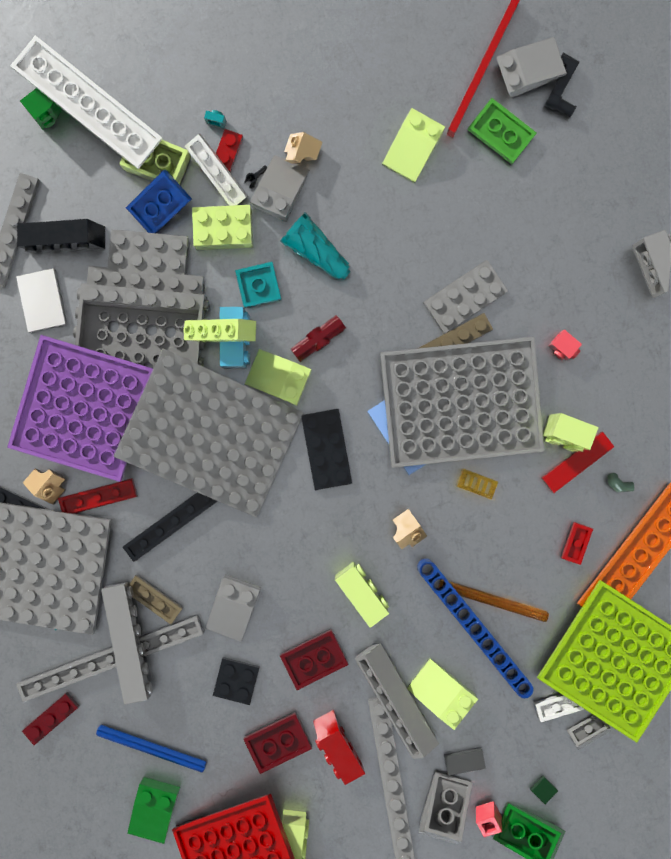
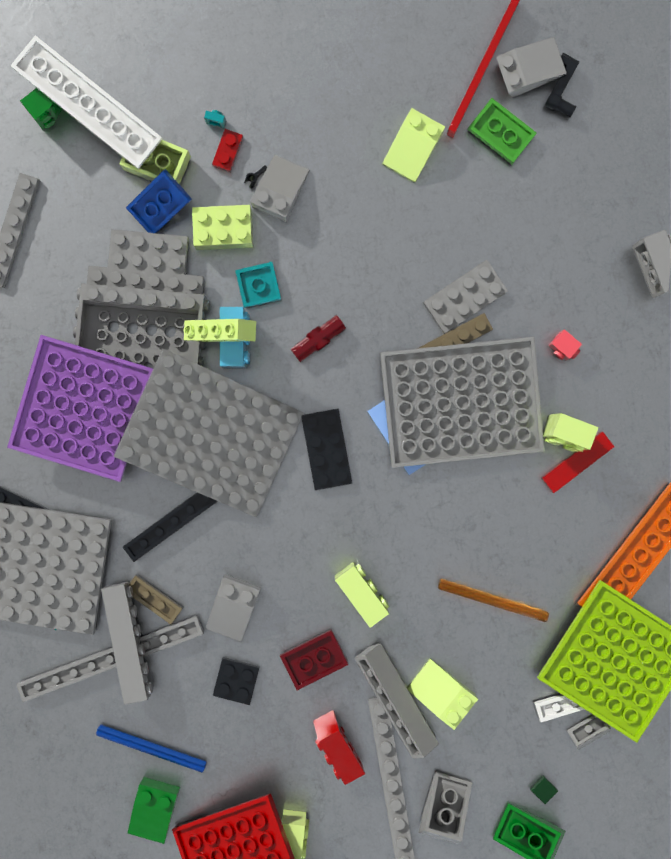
white tile [16,268,67,333] -> none
black wedge [17,219,105,253] -> none
dark red plate [22,692,80,745] -> none
tan brick [23,468,65,504] -> none
red tile [58,478,138,514] -> none
white plate [185,134,248,206] -> none
dark red plate [243,712,312,774] -> none
yellowish green slope [245,349,312,406] -> none
teal cone [280,212,351,280] -> none
tan brick [284,132,322,164] -> none
tan brick [393,509,427,549] -> none
blue beam [417,558,534,699] -> none
dark grey tile [444,748,486,776] -> none
clear yellow slope [456,468,498,500] -> none
coral brick [476,801,502,837] -> none
red plate [561,522,593,565] -> none
sand green arm [608,473,634,492] -> none

